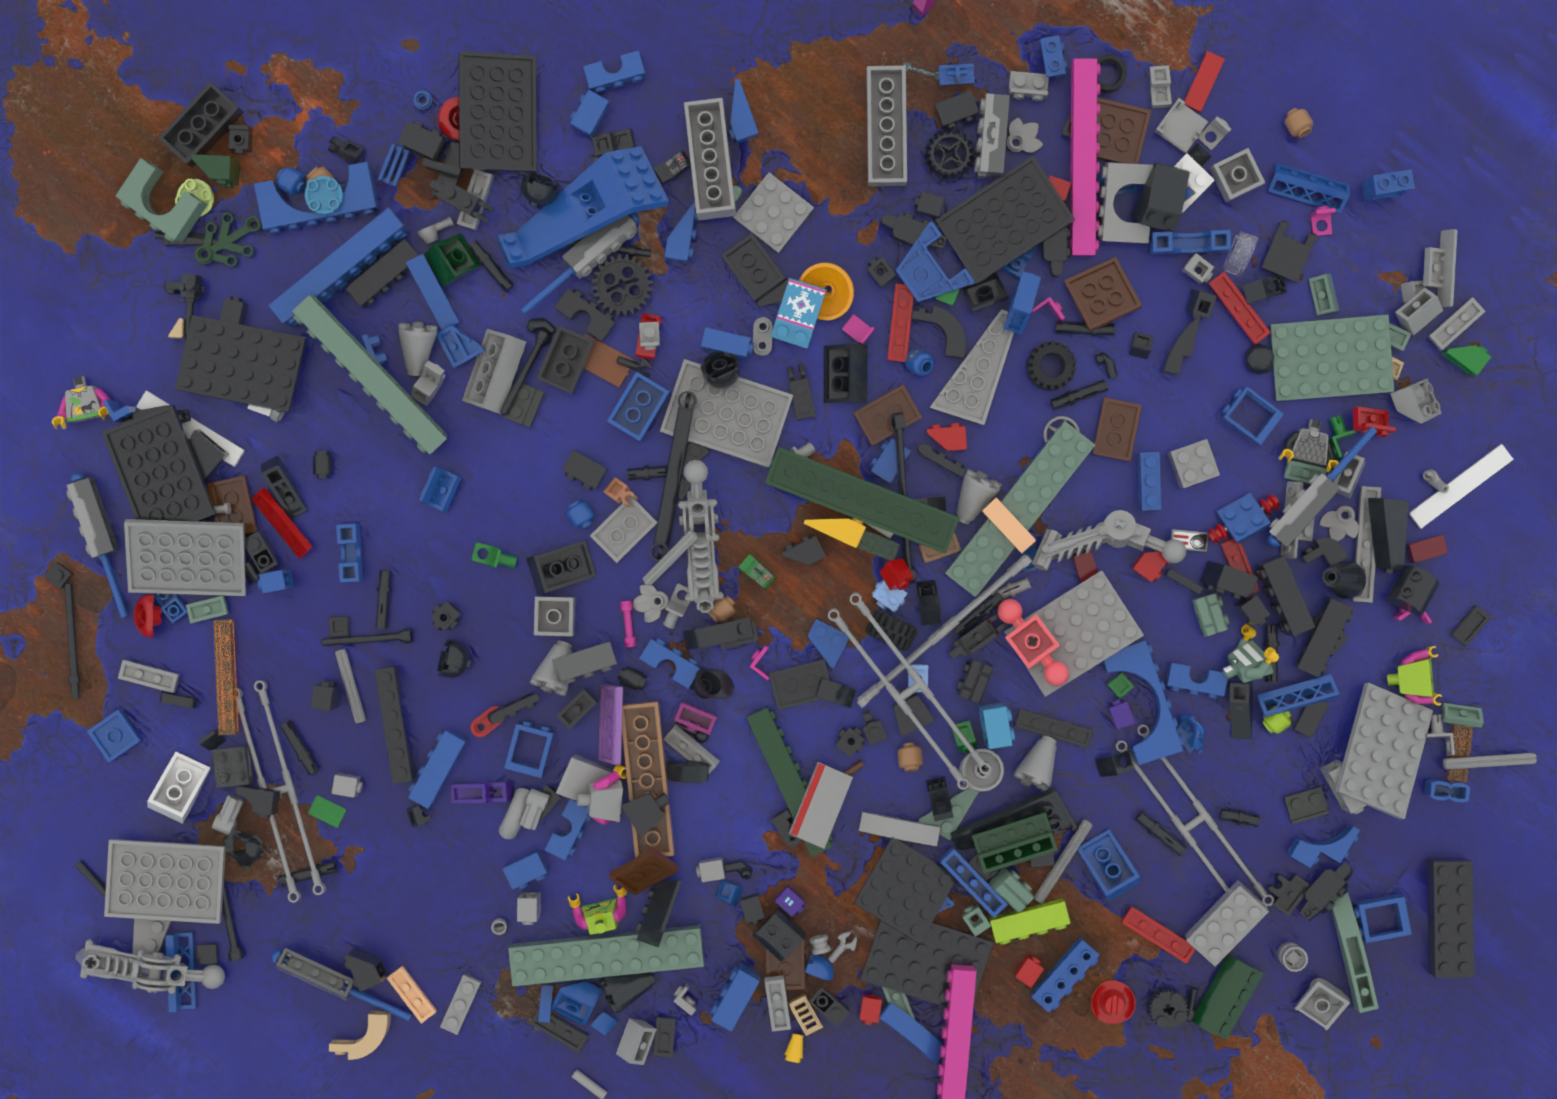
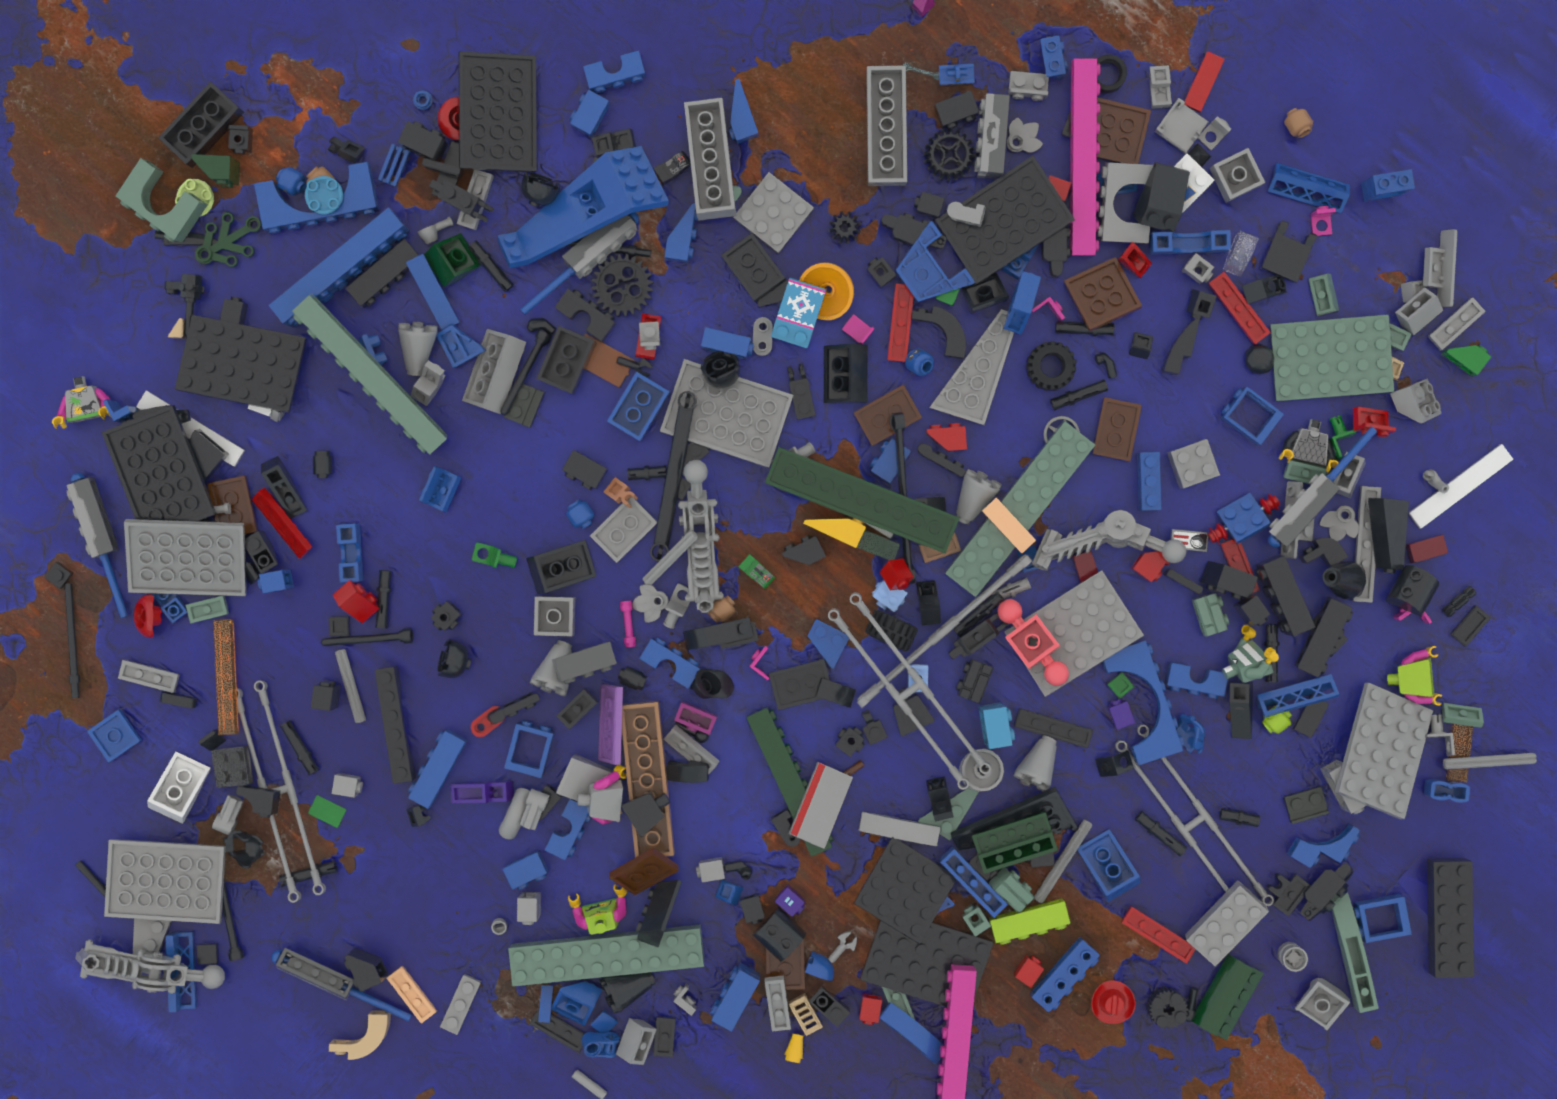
light grey wheel [809,934,831,955] -> none
medium nougat head [897,743,923,772] -> none
green bracket [952,720,977,753] -> none
none -> red brick [333,580,379,623]
none -> blue piece [581,1032,620,1058]
none -> black gear [829,211,861,244]
none -> light grey leg [947,202,986,227]
none -> red slope [1117,242,1152,278]
none -> black axle [1442,586,1476,617]

